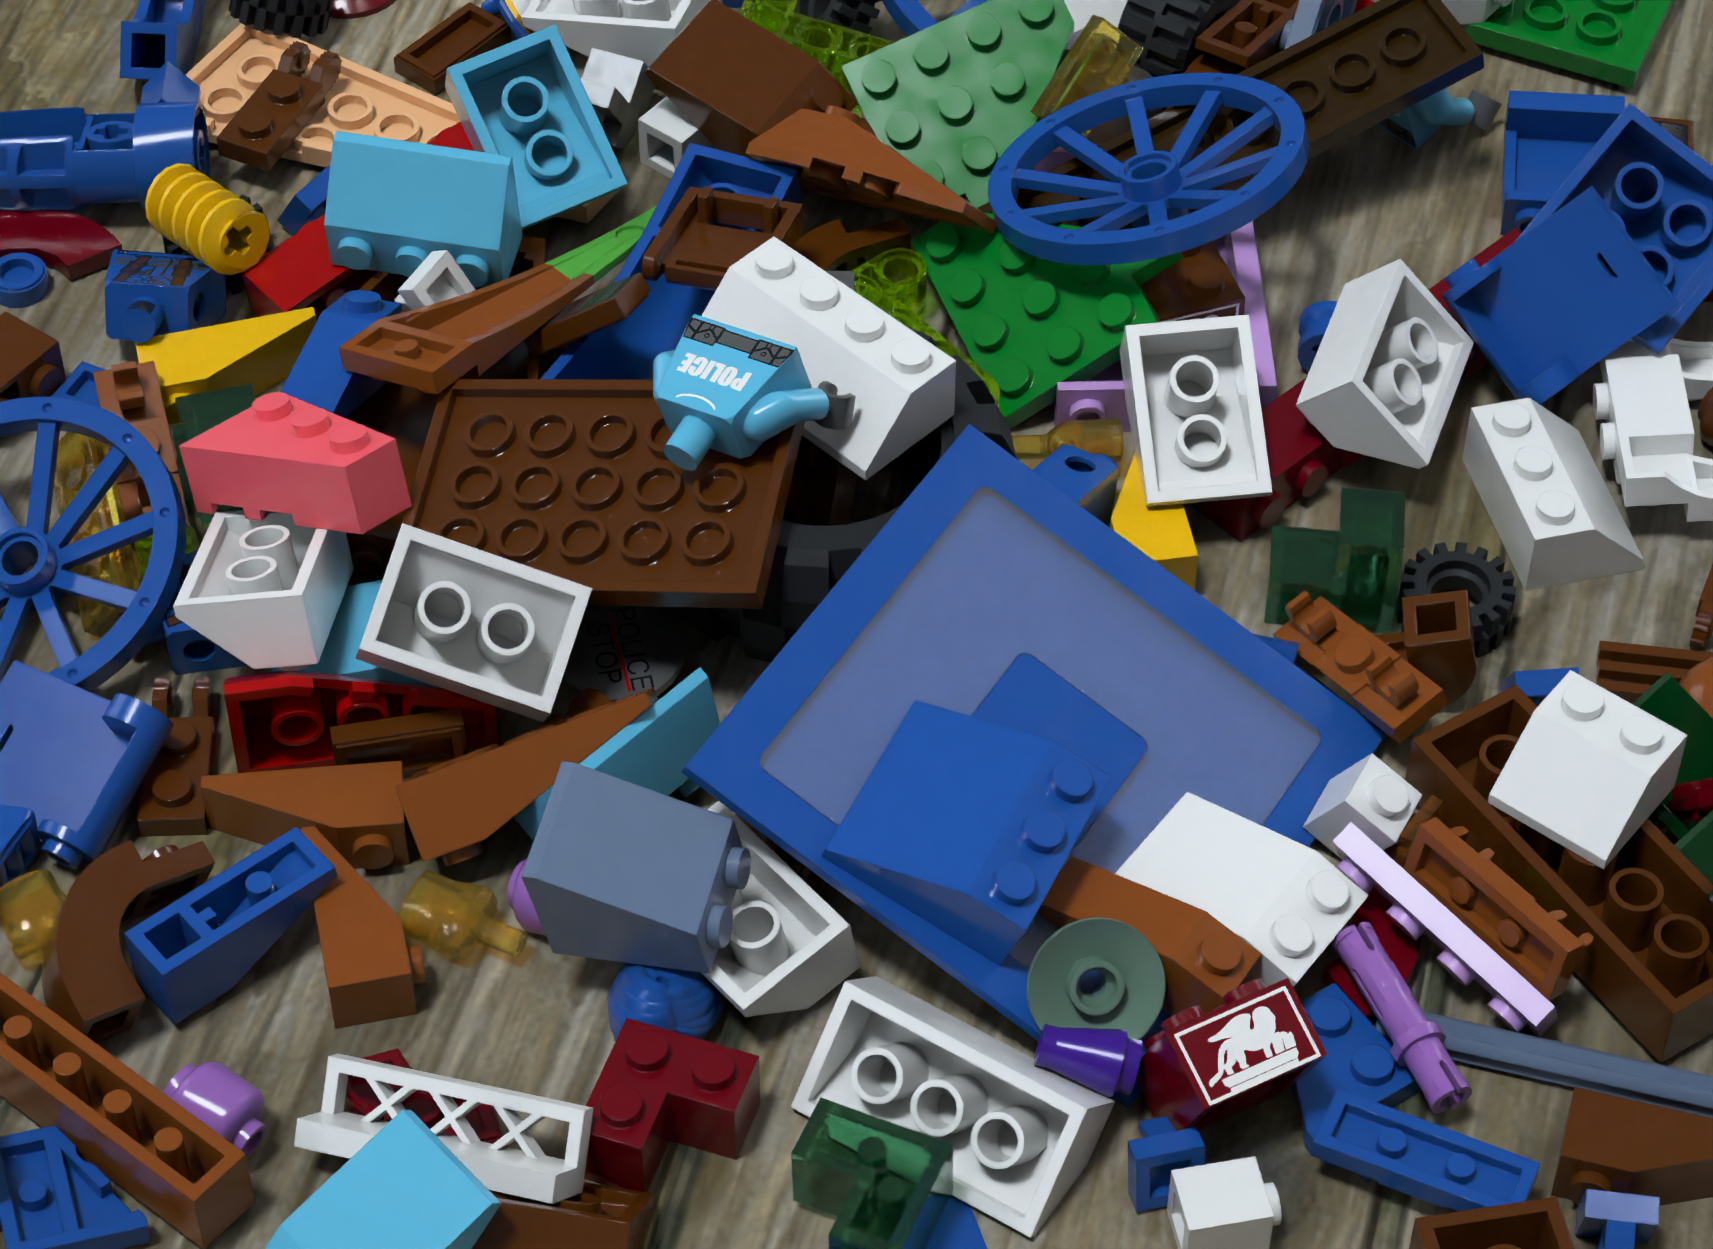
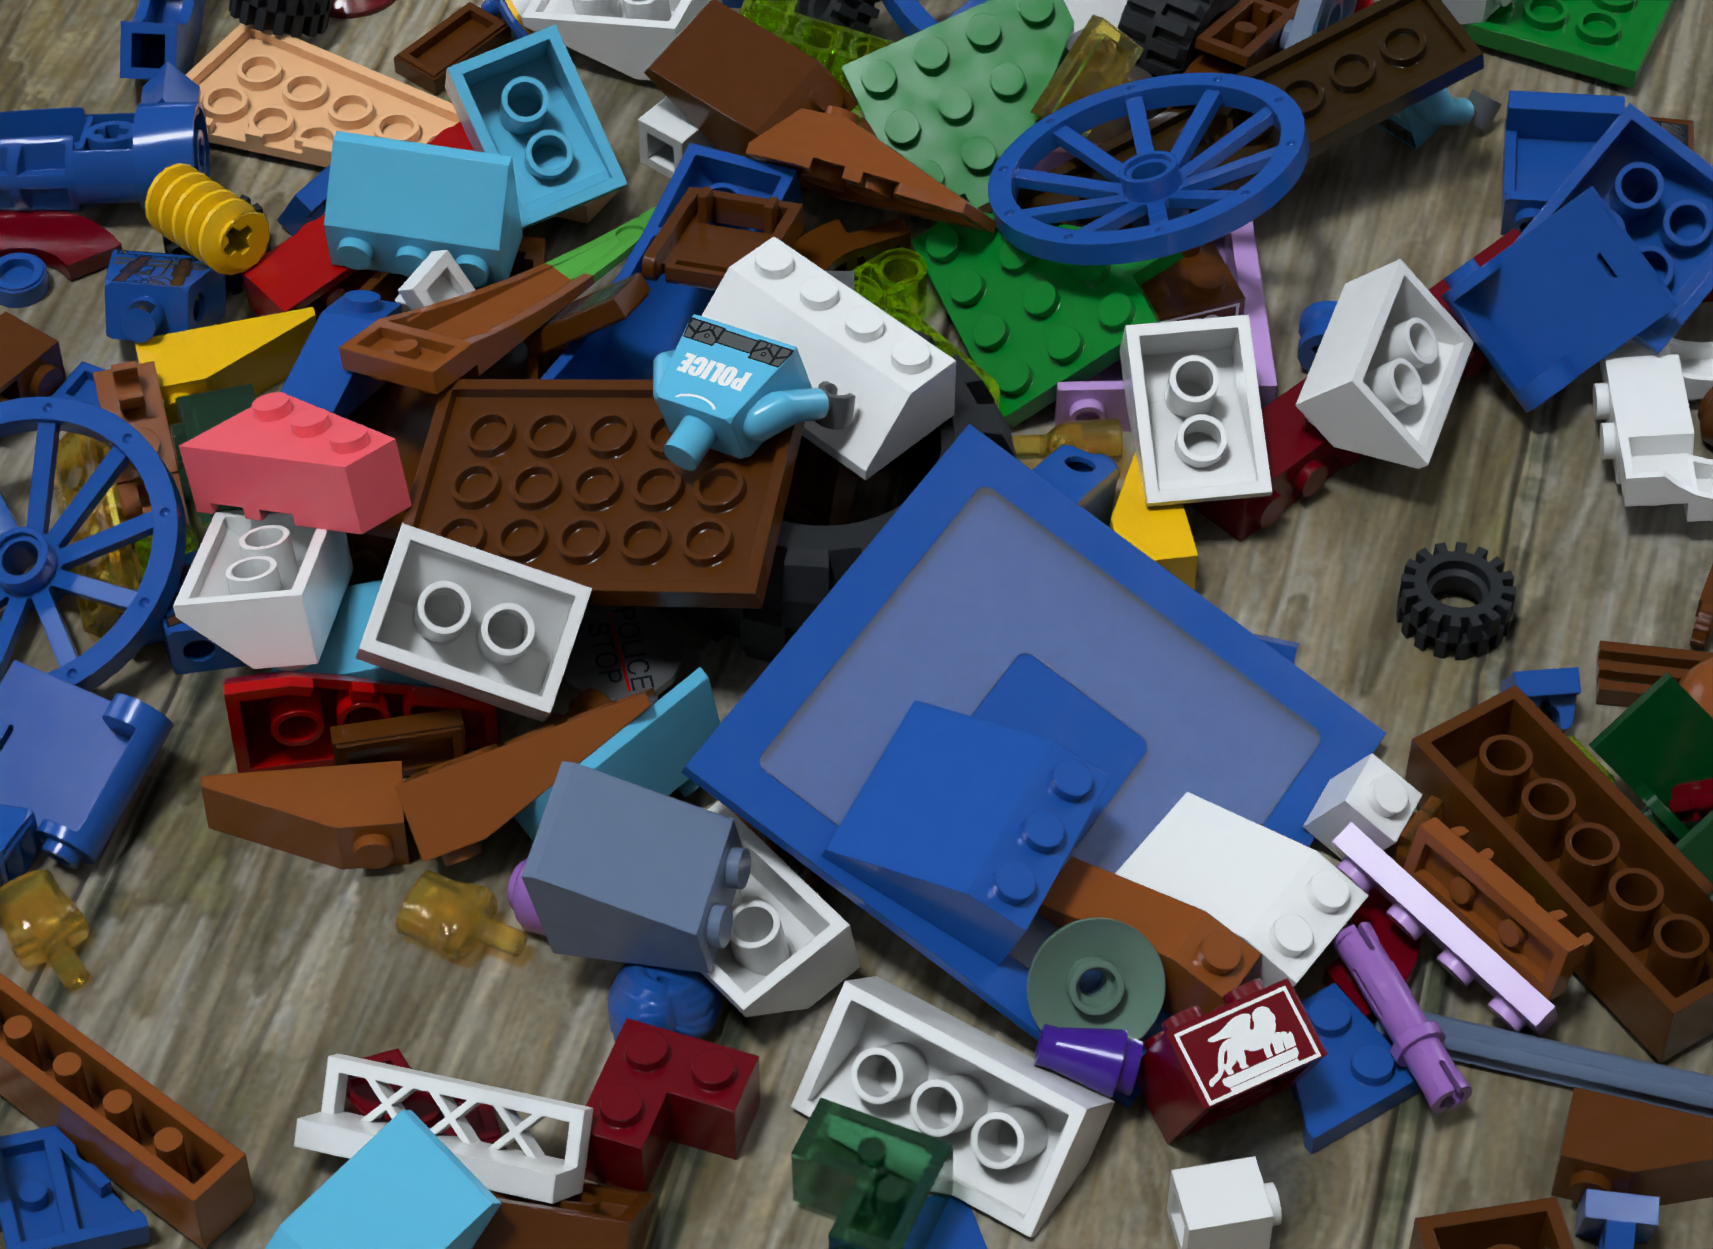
reddish brown arch [42,840,215,1043] -> none
blue slope [124,827,337,1025] -> none
reddish brown hinge [137,677,216,837] -> none
medium lavender head [163,1061,267,1158] -> none
reddish brown hinge [216,41,342,171] -> none
dark orange slope [301,826,426,1029] -> none
brick [580,48,655,148] -> none
blue tile [1128,1116,1205,1212] -> none
clear green brick [1264,487,1406,634] -> none
dark orange plate [1273,590,1449,744] -> none
blue plate [1310,1088,1541,1211] -> none
reddish brown brick [1375,590,1476,705] -> none
white slope [1462,398,1645,591] -> none
white slope [1488,670,1687,870] -> none

